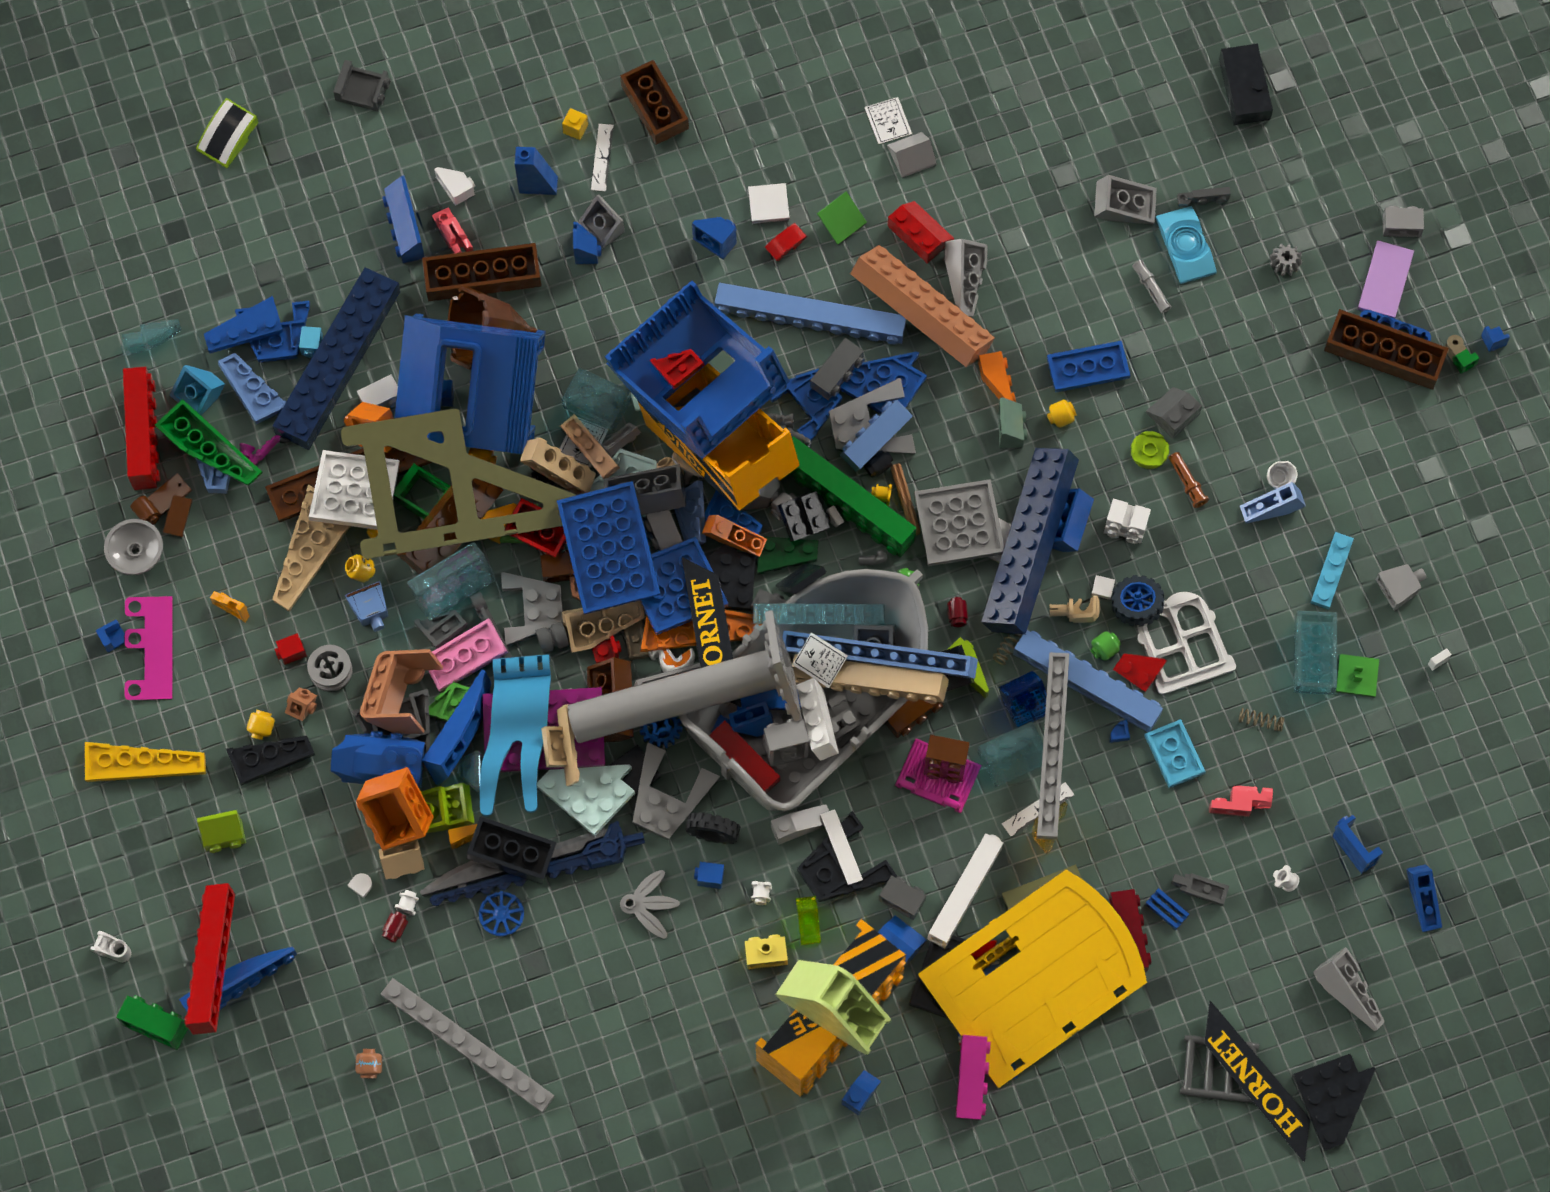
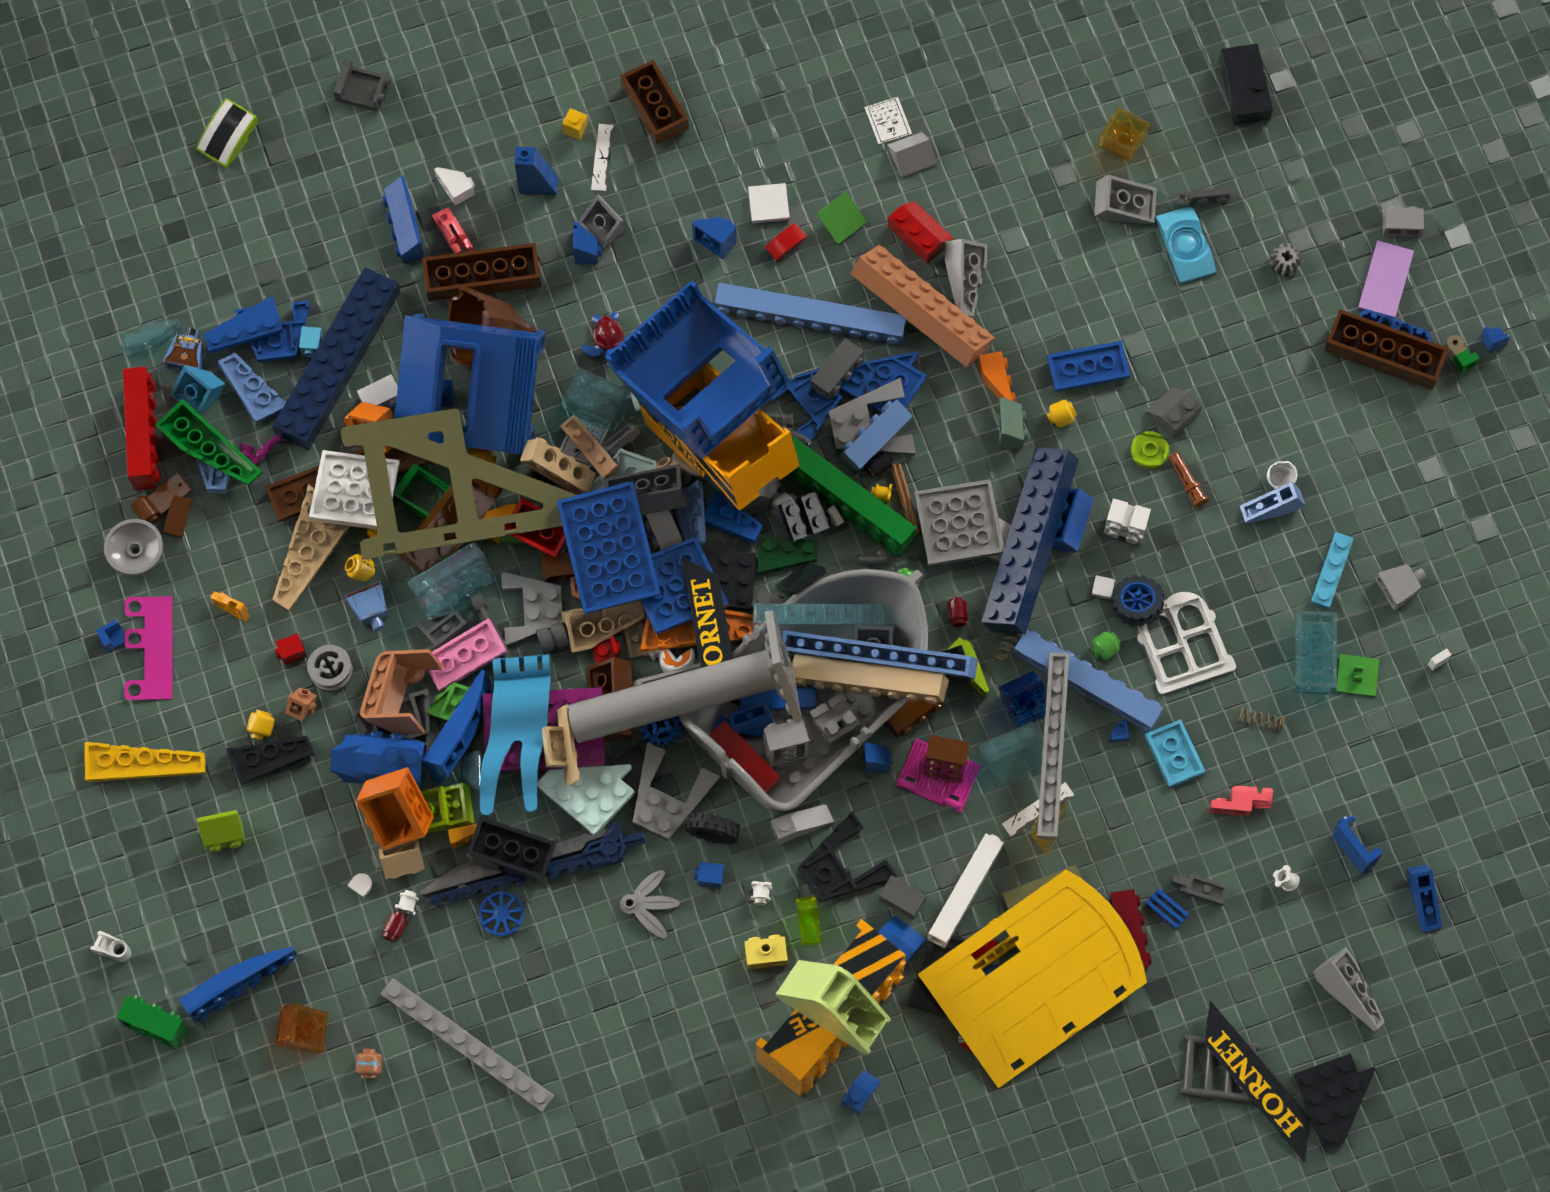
red brick [184,883,235,1035] -> none
red wing [650,349,704,389] -> none
orange slope [702,515,767,557] -> none
white sticker [792,632,848,688] -> none
white brick [796,678,839,761] -> none
white sticker [820,810,863,885] -> none
dark pink brick [956,1035,991,1120] -> none
tan piece [1050,596,1100,623] -> none
red wing [1113,653,1167,692] -> none
light grey pin [1132,260,1172,313] -> none
none -> torso [163,328,204,372]
none -> clear orange slope [275,1003,328,1053]
none -> dark red animal [582,312,624,358]
none -> blue slope [863,743,893,773]
none -> clear yellow brick [1098,107,1151,163]

